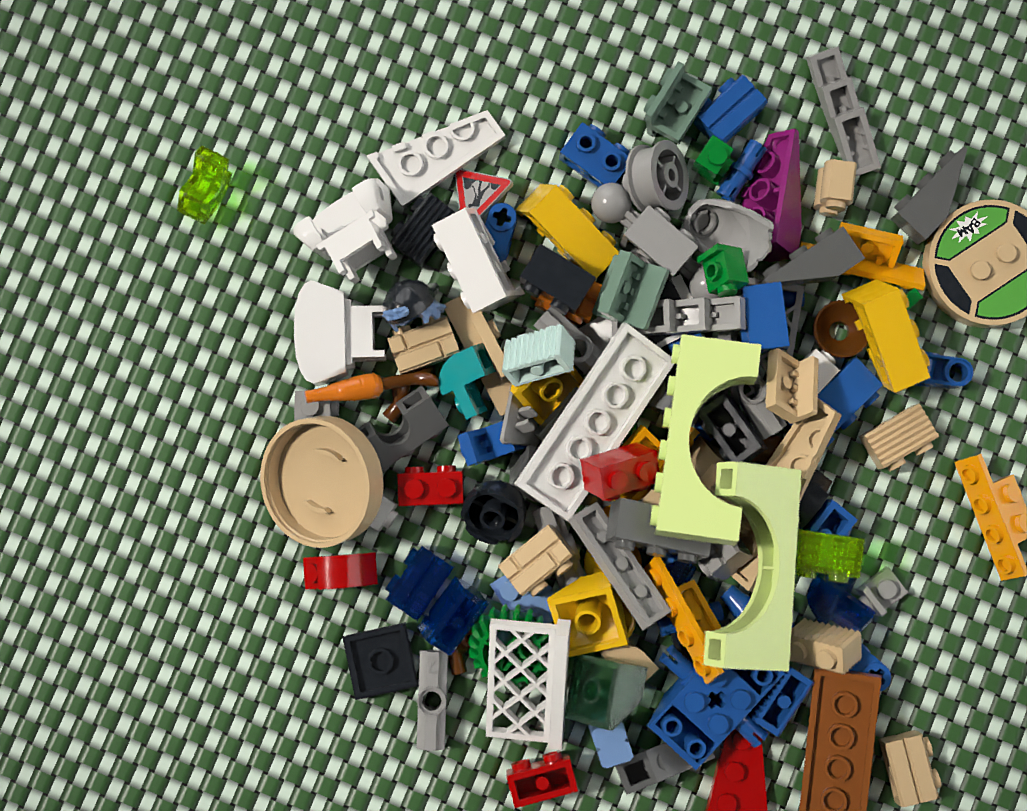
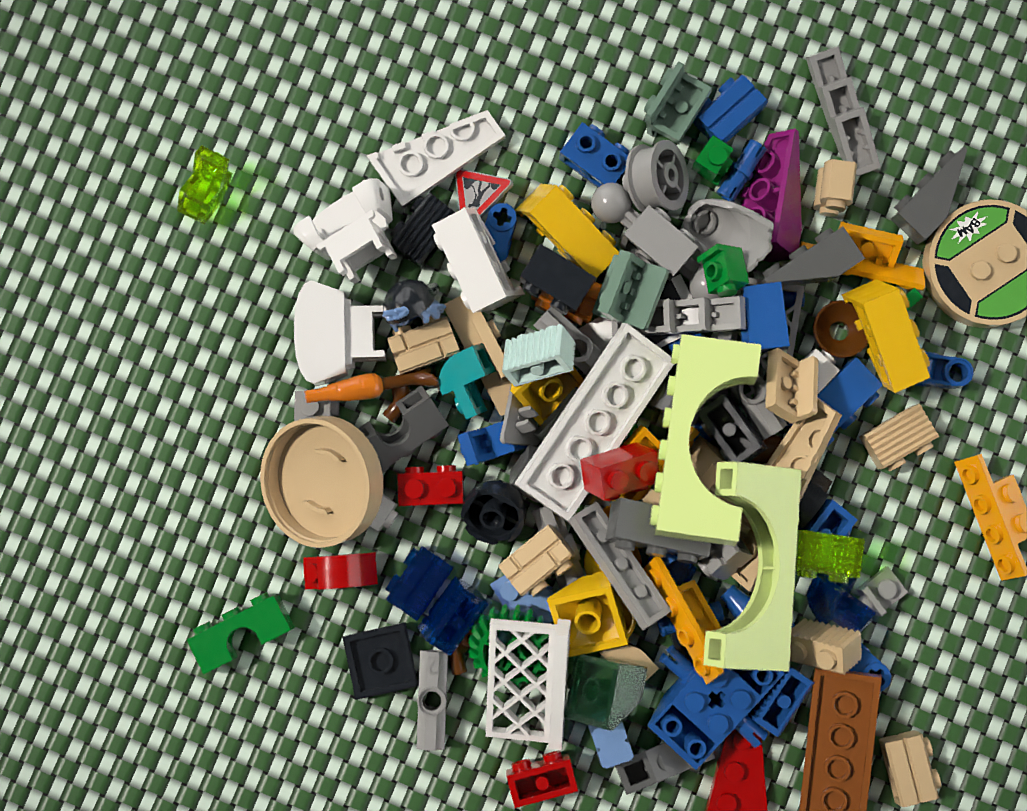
none -> green arch [187,592,295,675]

